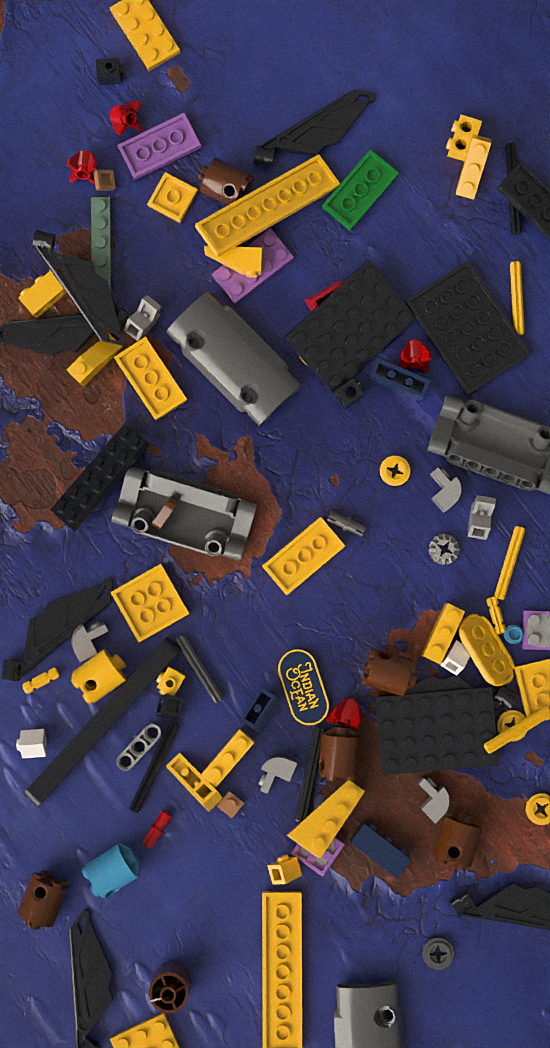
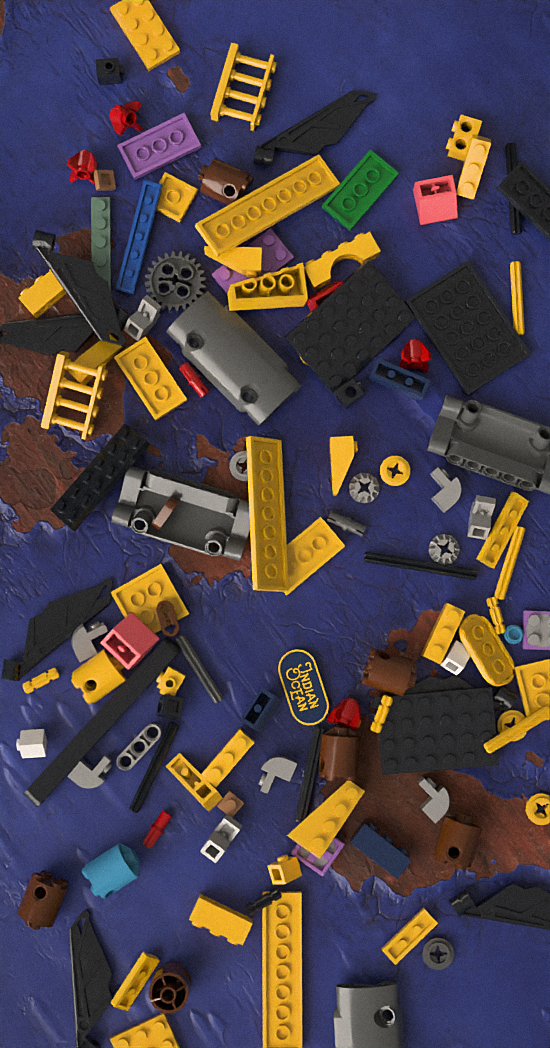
none -> yellow fence [41,351,108,440]
none -> light grey brick [67,754,113,789]
none -> coral slope [101,612,160,670]
none -> yellow plate [110,952,160,1011]
none -> blue tile [116,180,163,295]
none -> dark grey gear [145,251,206,313]
none -> reddish brown beam [156,601,180,637]
none -> red axle [179,362,210,398]
none -> yellow brick [189,894,253,945]
none -> light grey brick [200,814,243,863]
none -> yellow fence [211,43,277,131]
none -> yellow wedge [227,262,308,311]
none -> light grey gear [230,451,248,481]
none -> black axle [245,888,282,916]
none -> yellow plate [246,436,289,592]
none -> yellow arch [304,232,381,291]
none -> yellow slope [329,436,358,496]
none -> light grey gear [349,473,379,503]
none -> black axle [364,552,477,580]
none -> yellow axle [371,695,393,733]
none -> yellow plate [381,907,438,965]
none -> coral slope [413,175,458,225]
none -> yellow plate [476,492,529,569]

